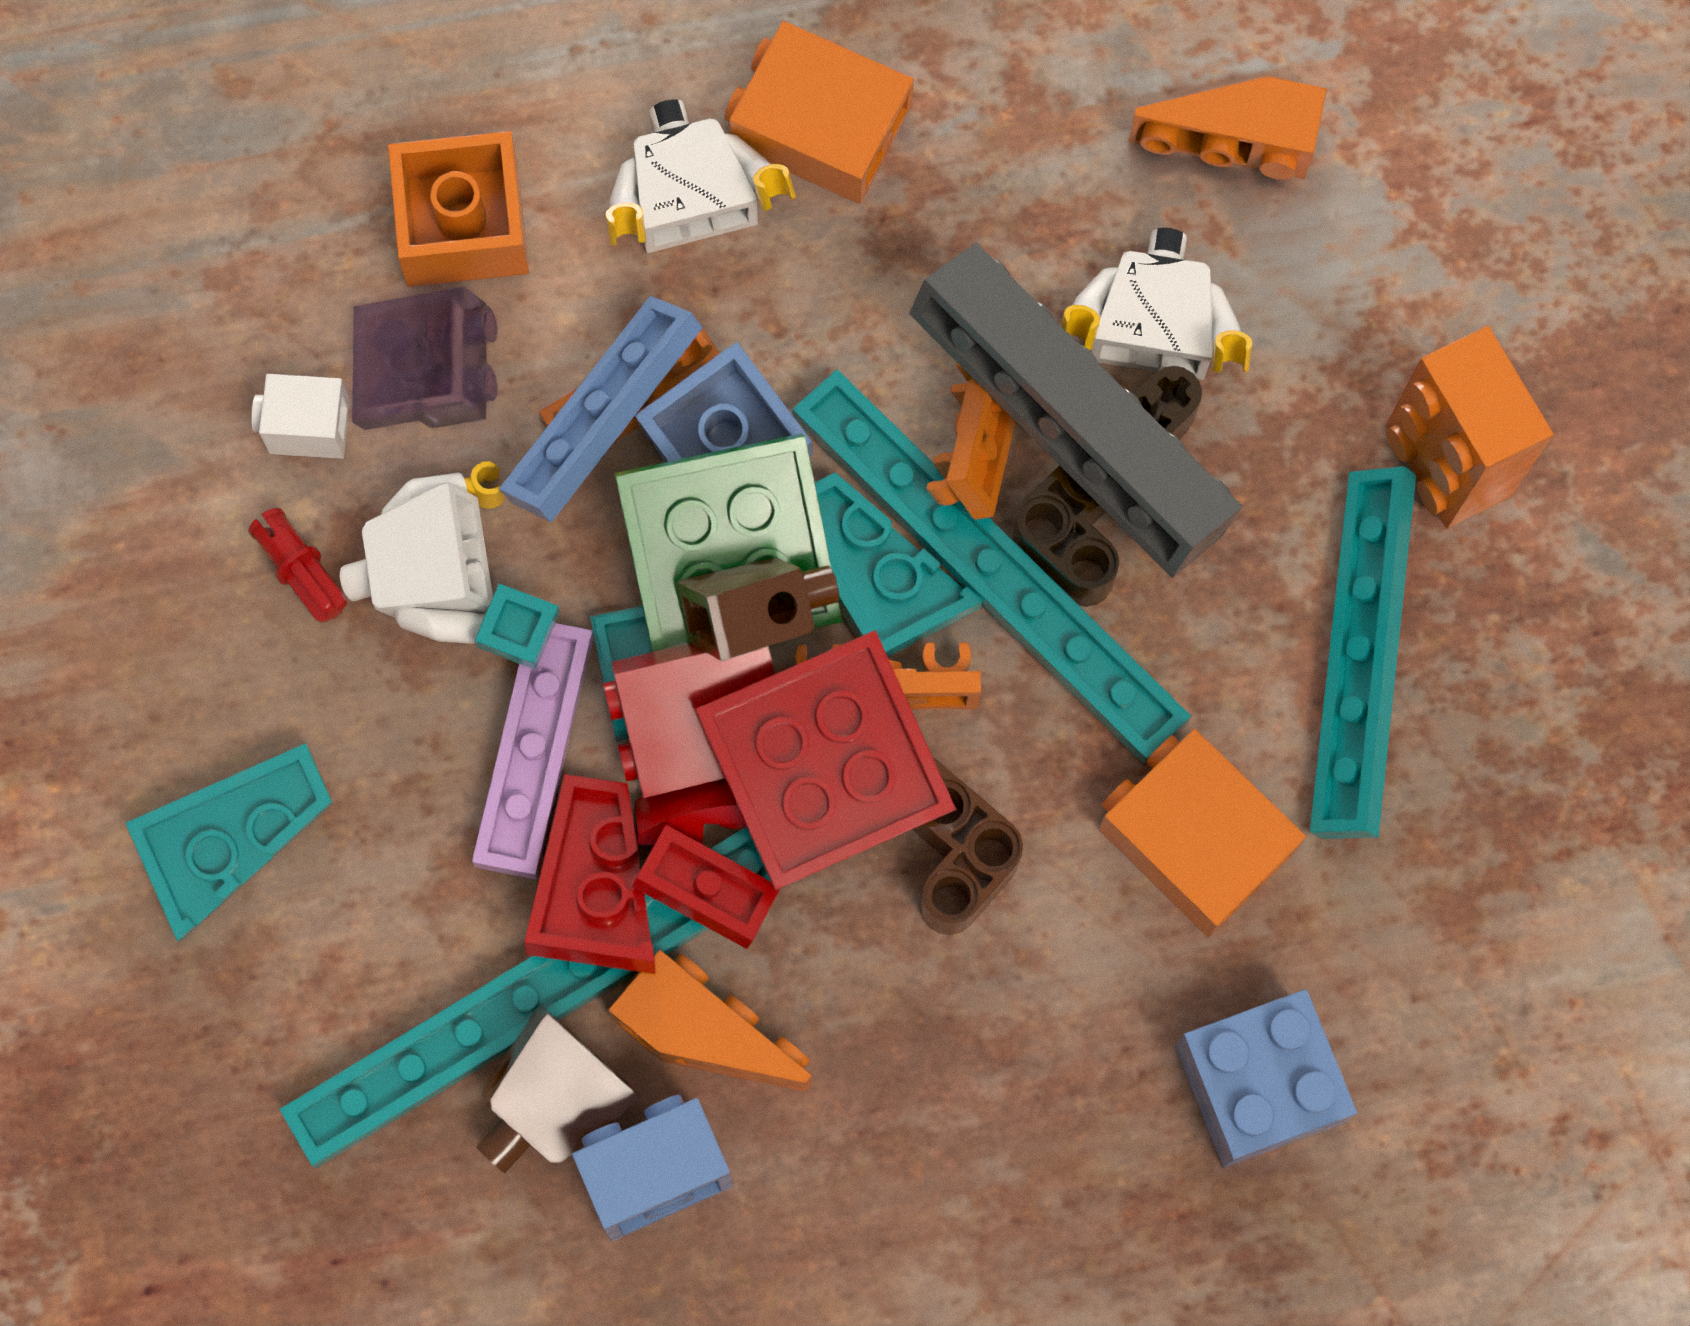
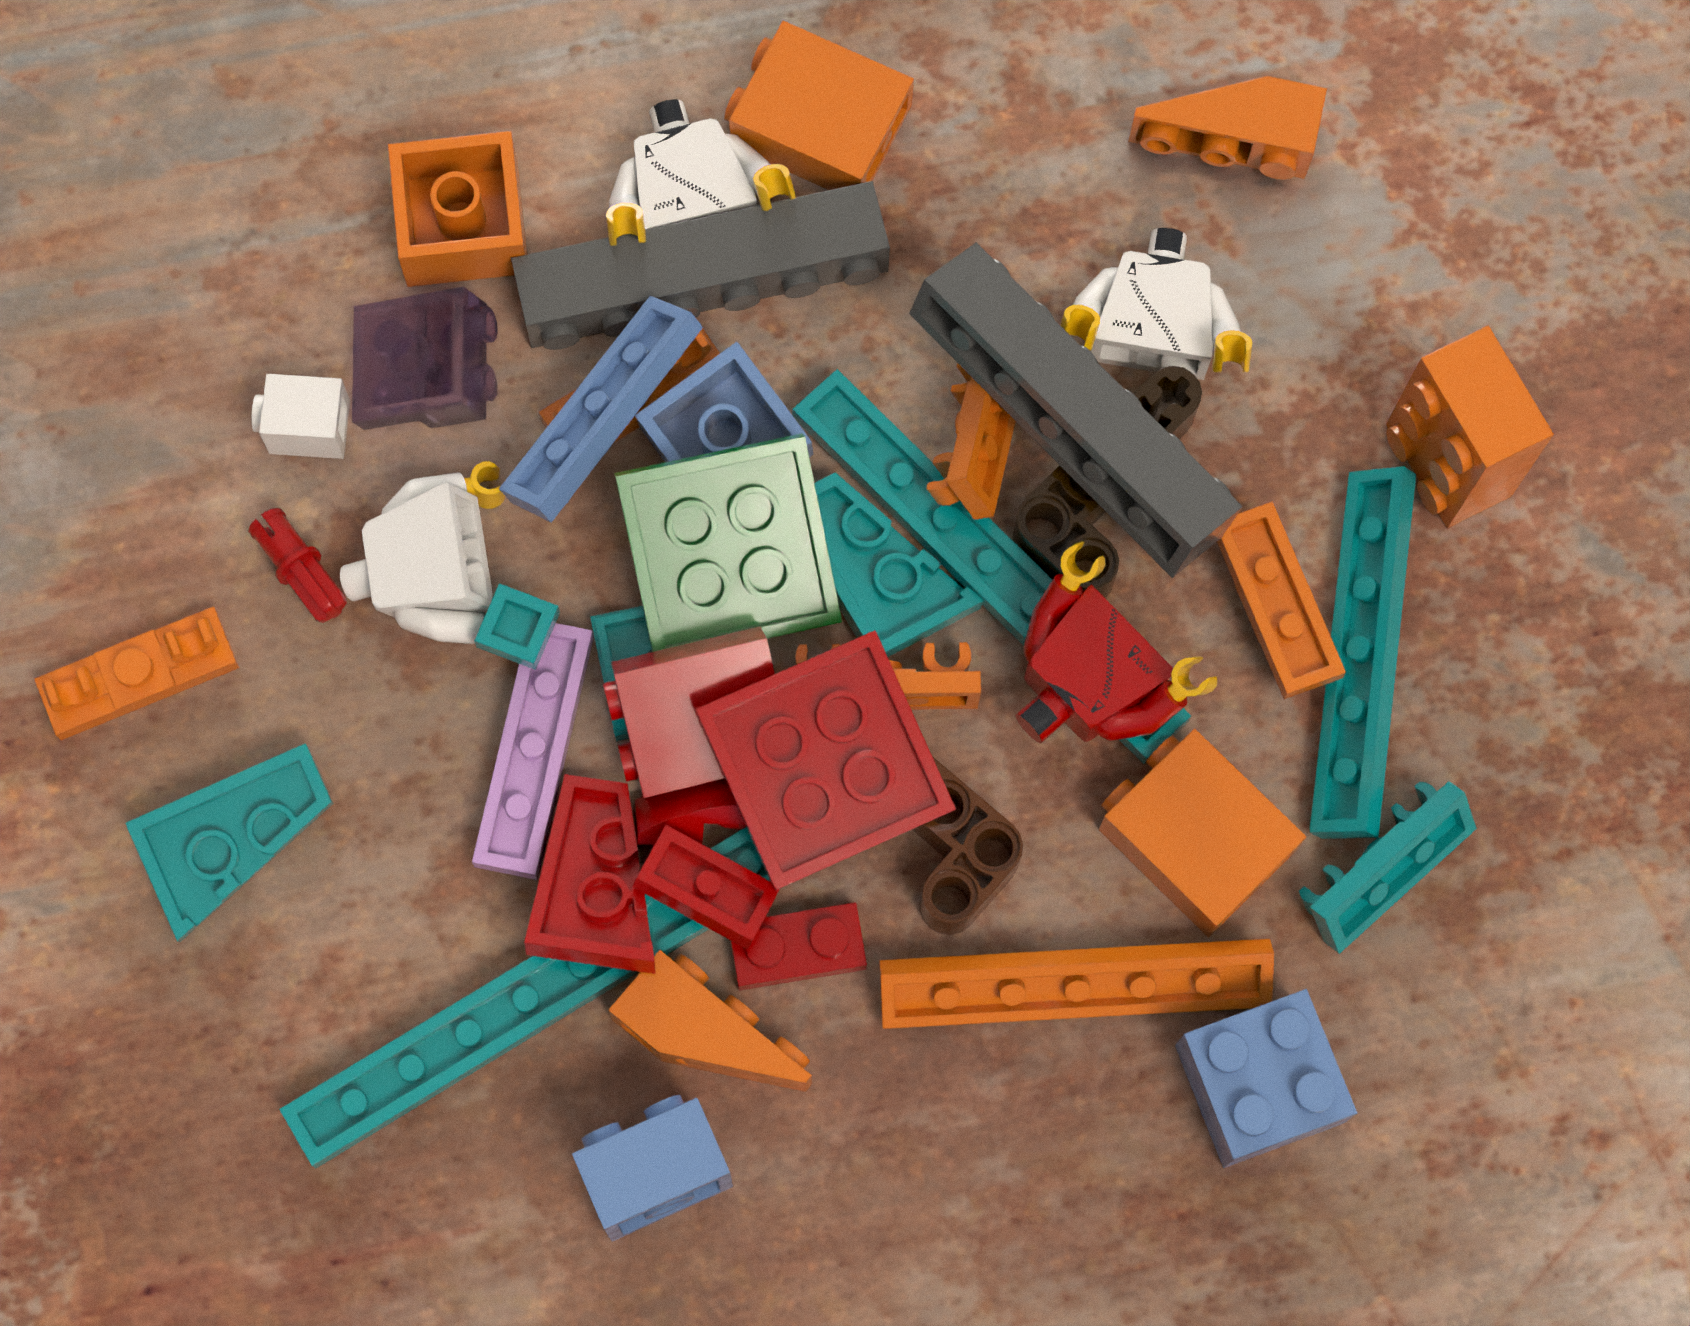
torso [476,1004,640,1173] -> none
reddish brown torso [676,558,839,661] -> none
none -> orange plate [34,606,240,741]
none -> dark grey brick [511,181,890,350]
none -> red plate [731,902,867,991]
none -> orange plate [879,939,1274,1029]
none -> red torso [1015,542,1217,744]
none -> orange plate [1217,501,1346,699]
none -> teal plate [1299,781,1477,954]

